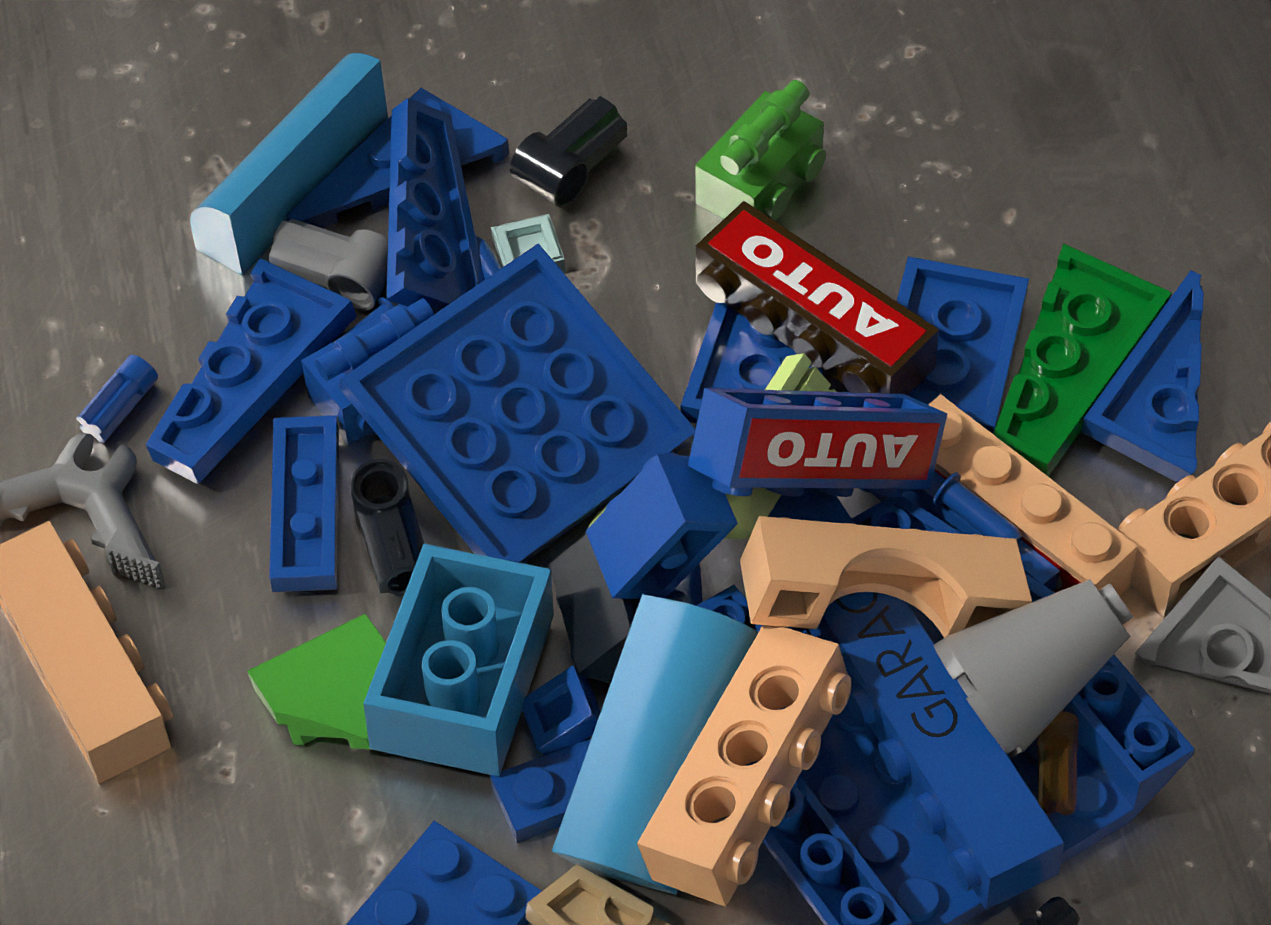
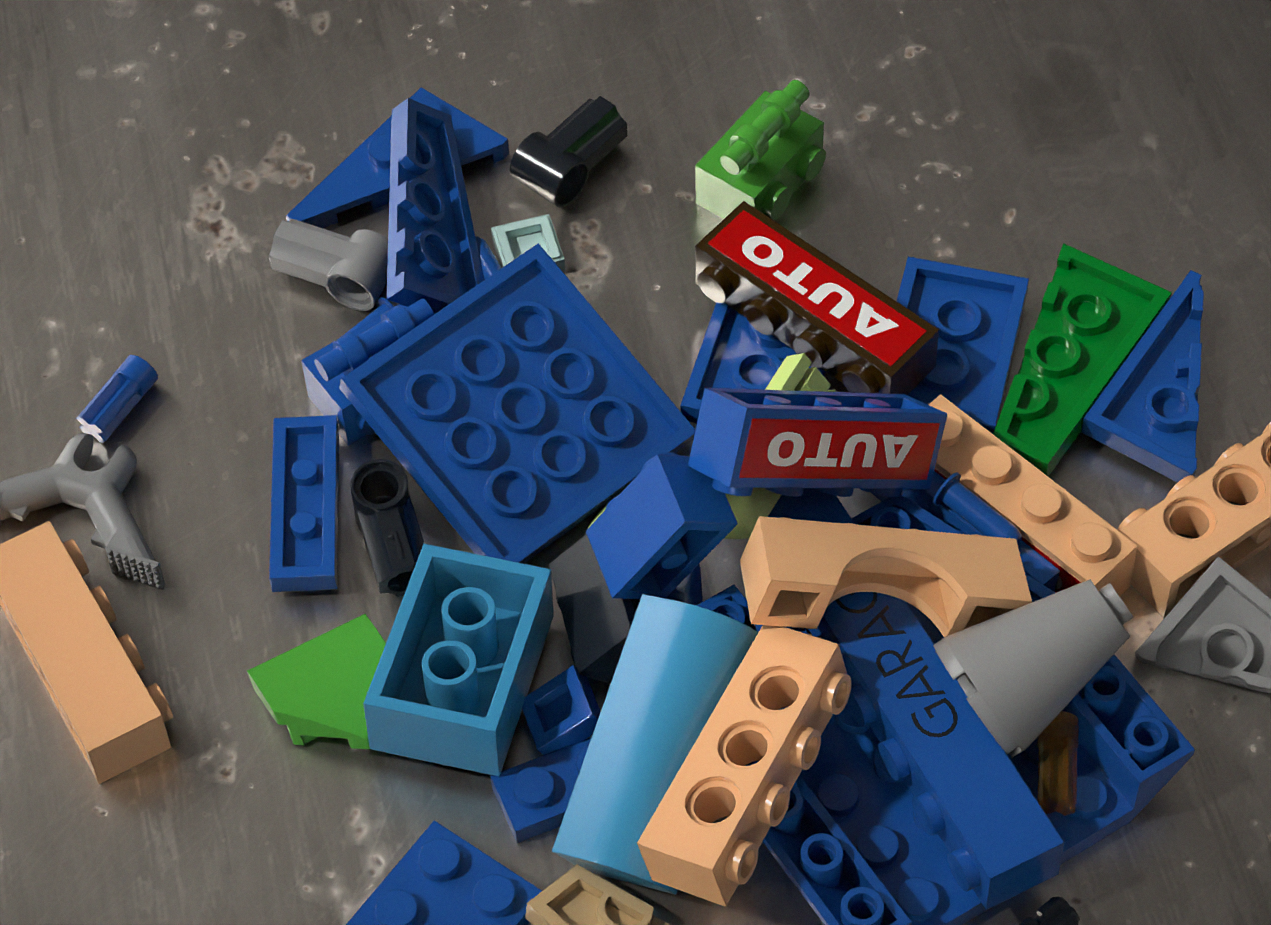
blue wing [145,258,357,484] -> none
dark azure brick [190,53,388,276] -> none

